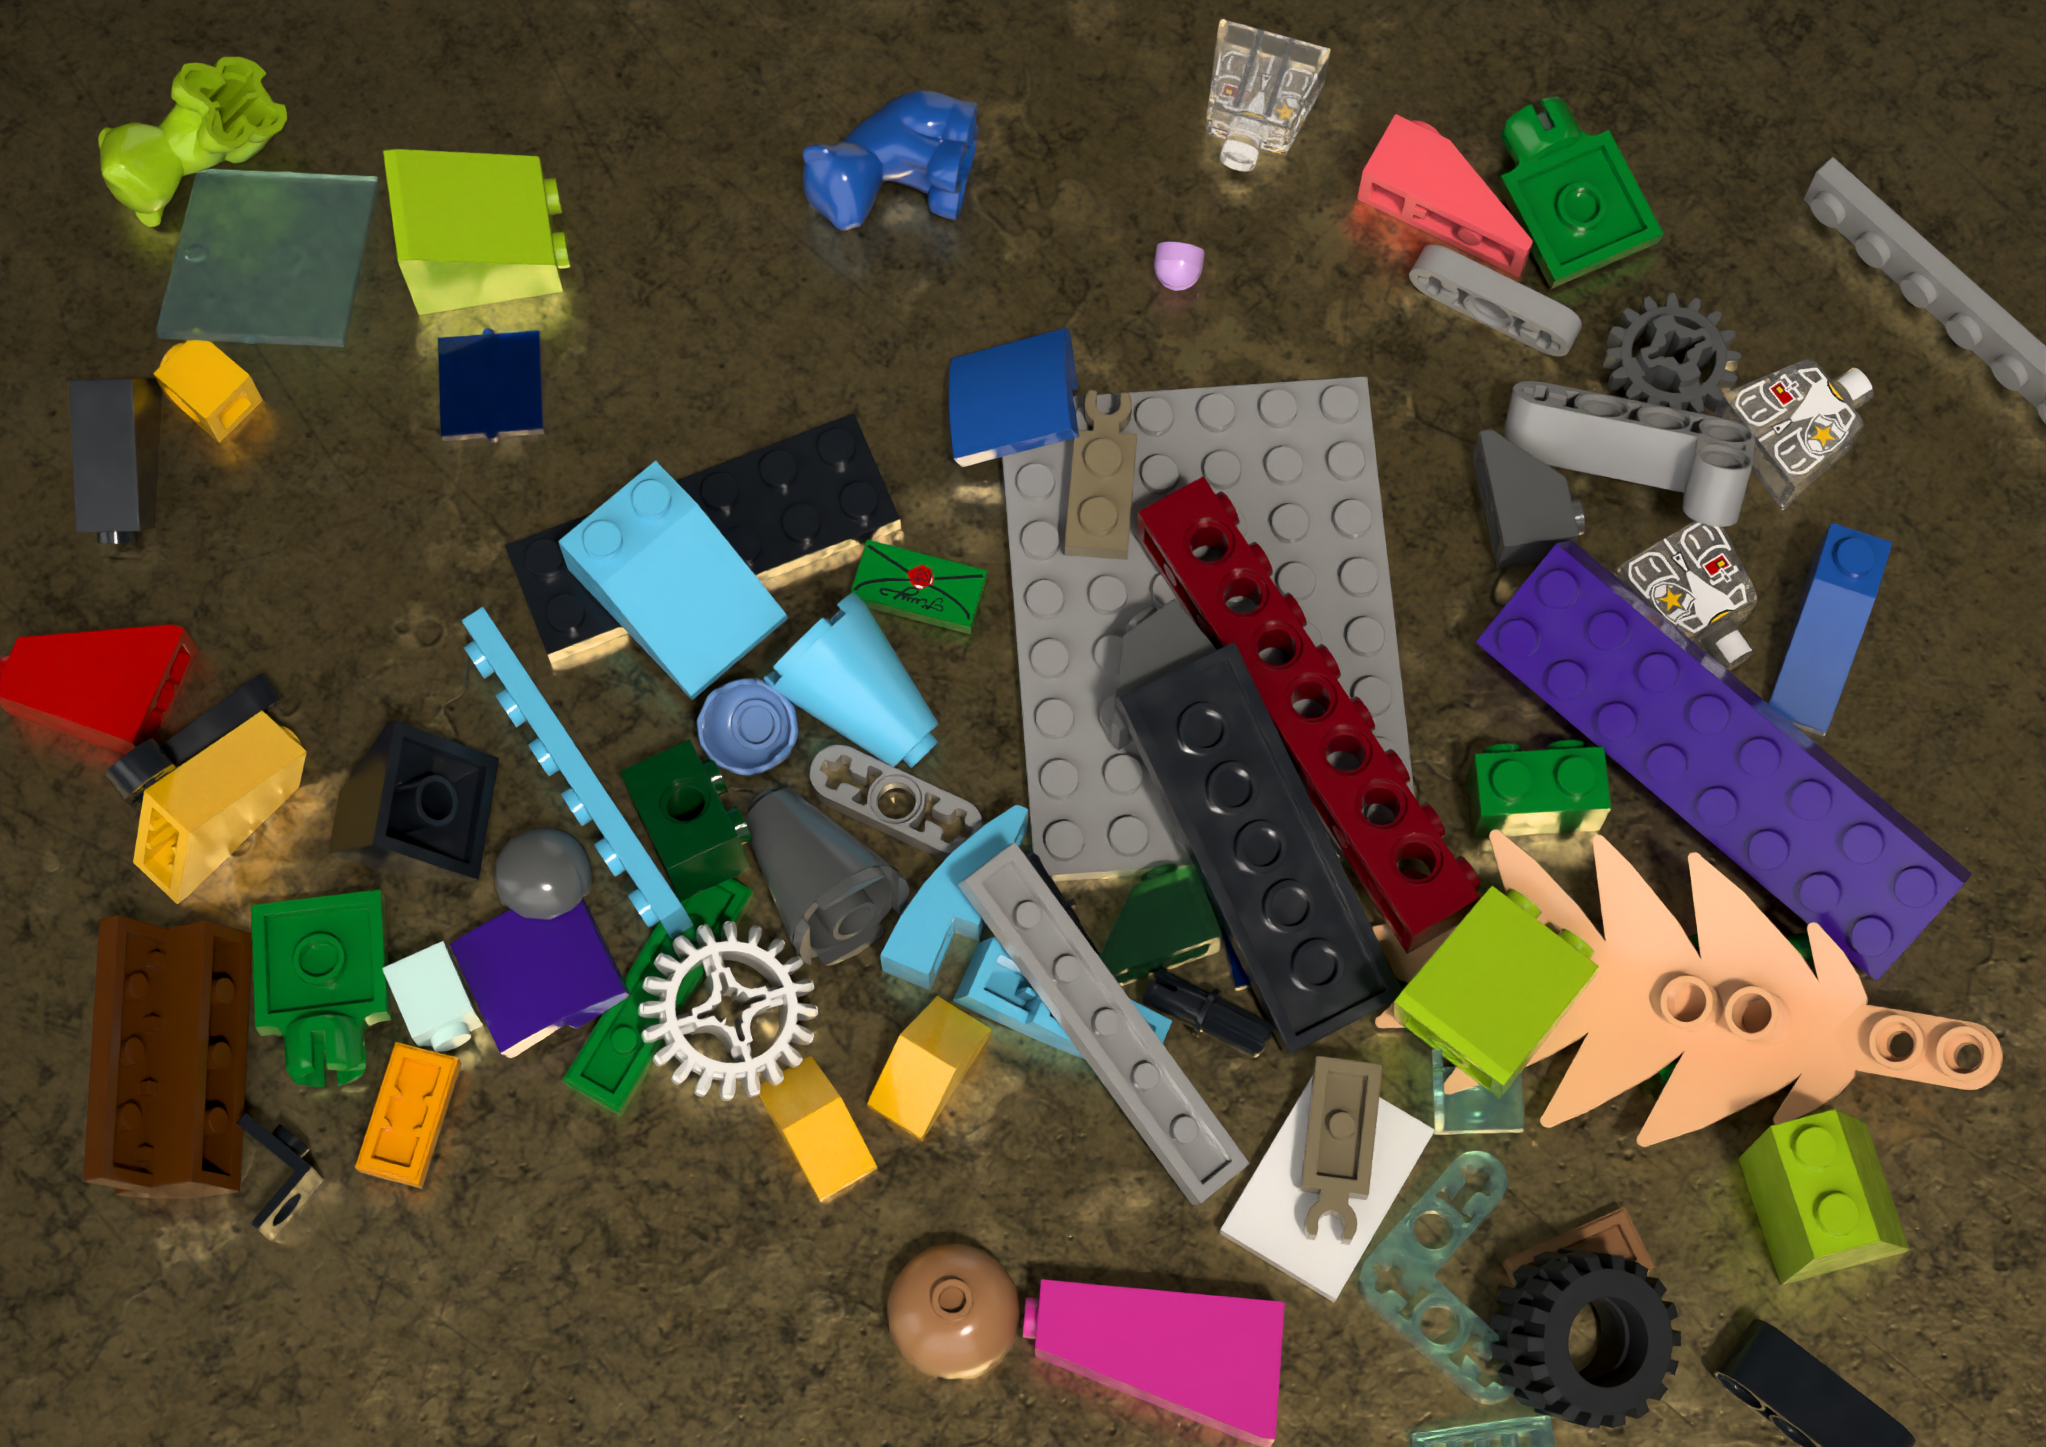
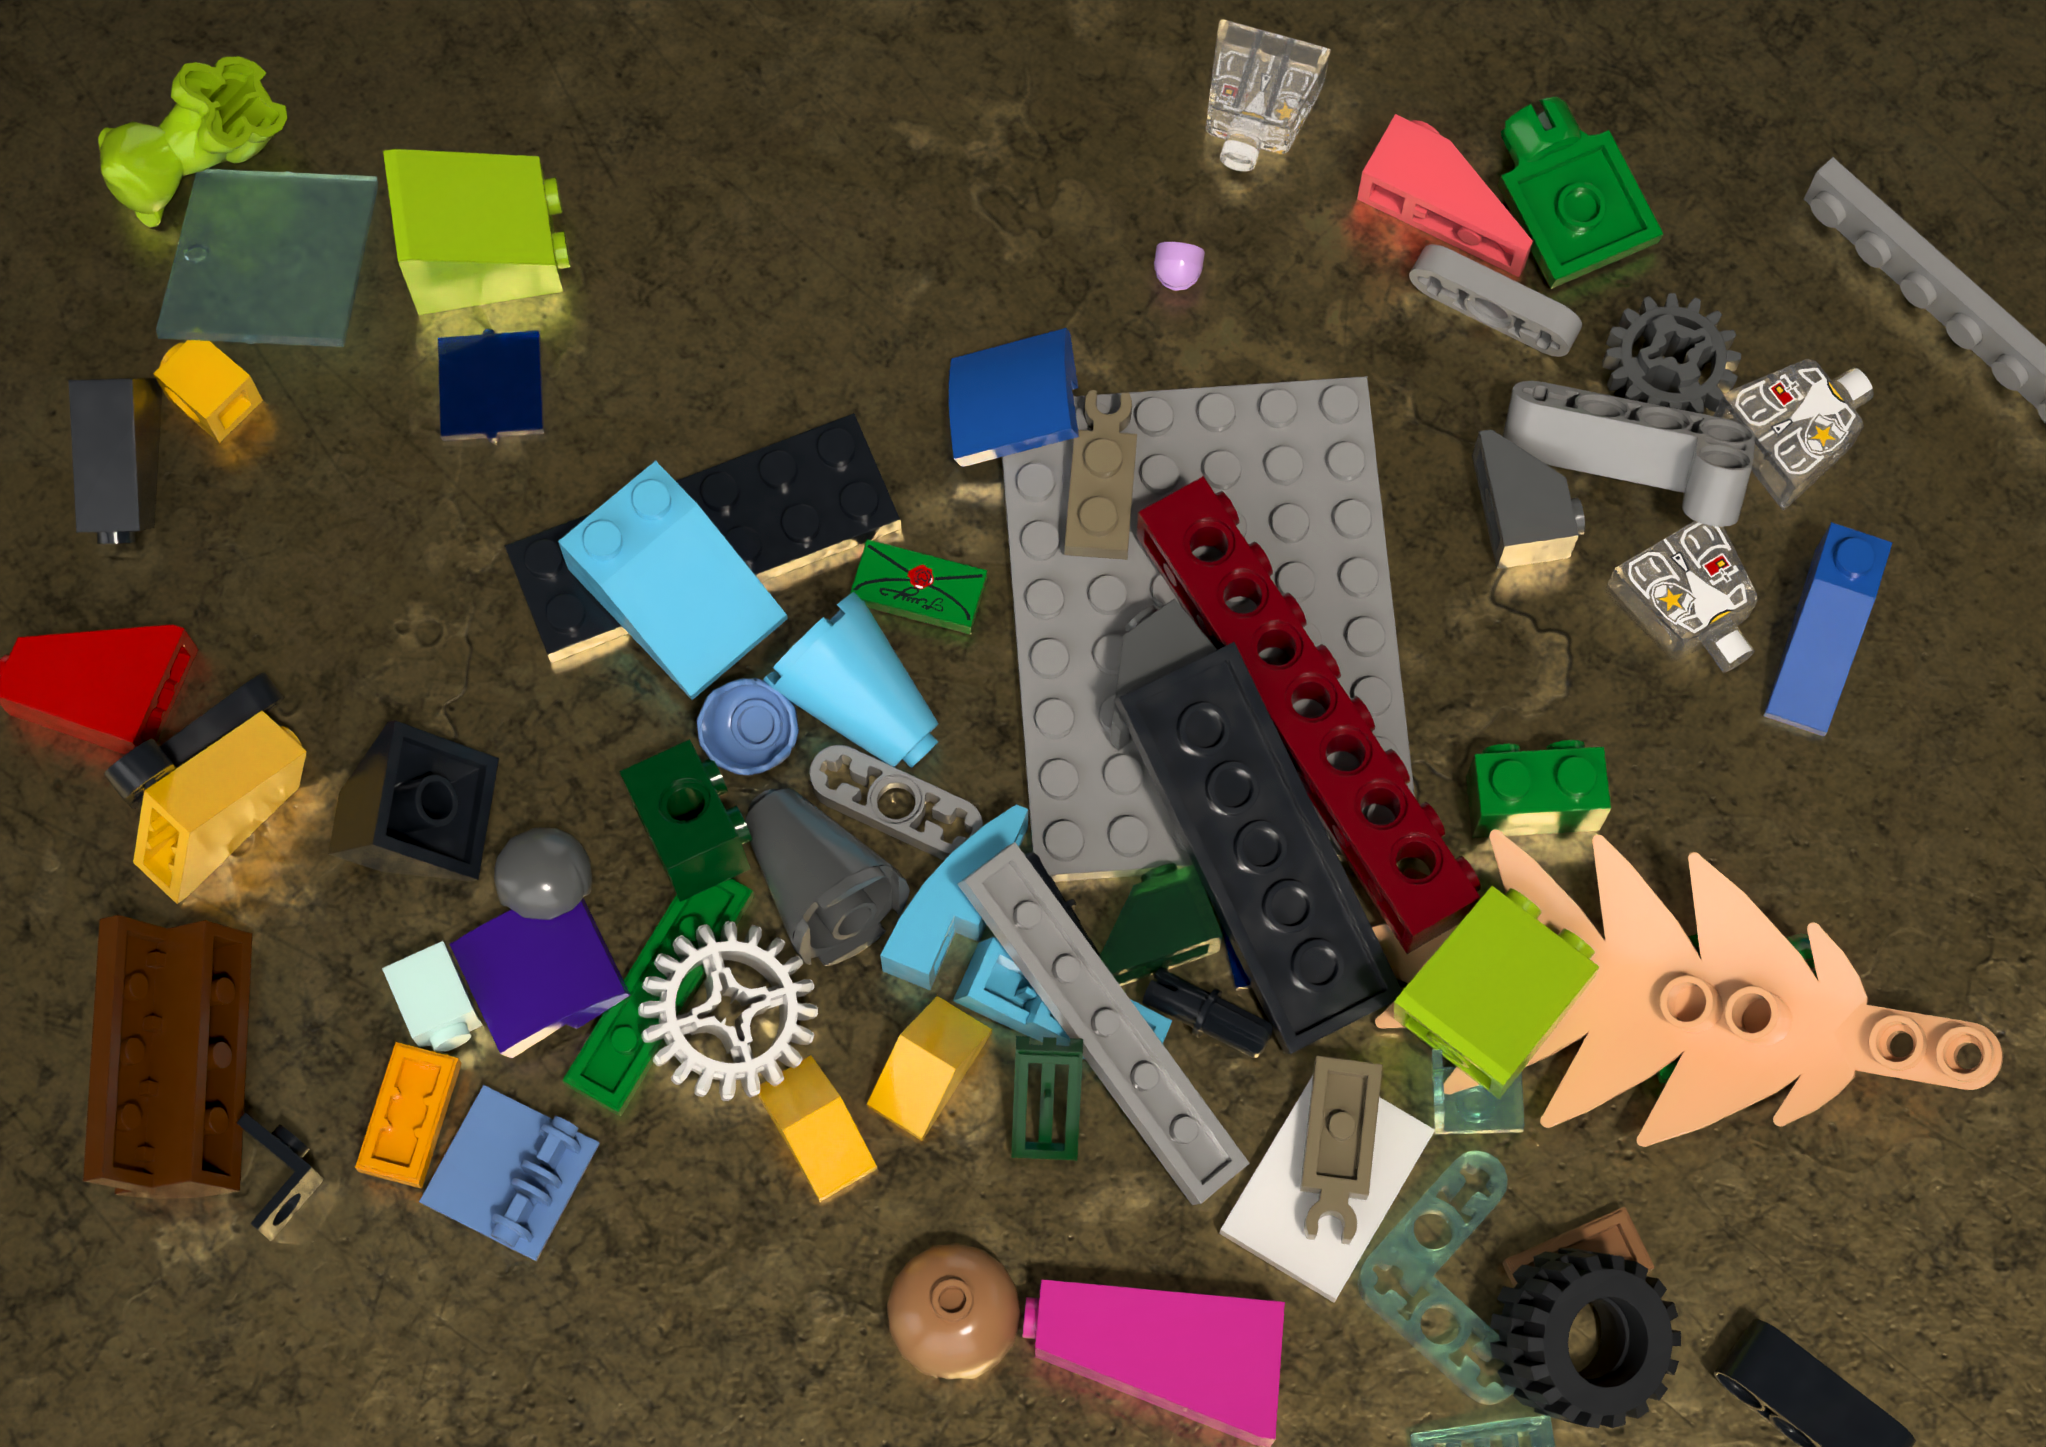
green plate [251,889,392,1087] -> none
medium azure plate [461,607,693,939] -> none
blue animal [803,89,979,231] -> none
dark purple brick [1476,541,1972,982] -> none
lime slope [1738,1109,1910,1286] -> none
none -> medium blue hinge [419,1085,600,1261]
none -> dark green tile [1011,1036,1083,1161]

